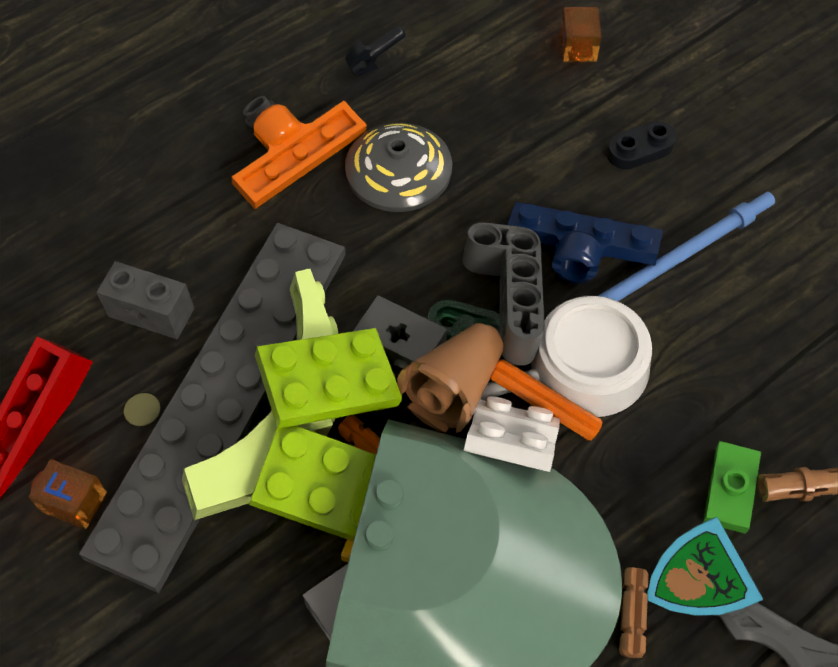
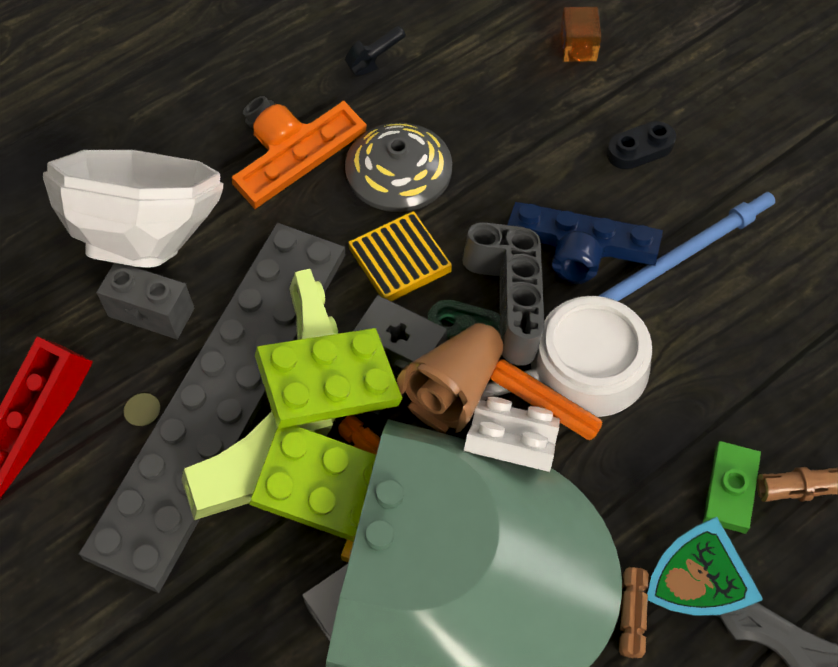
clear orange brick [28,459,107,529] -> none
none -> white rock [43,150,224,267]
none -> tile [349,211,452,302]

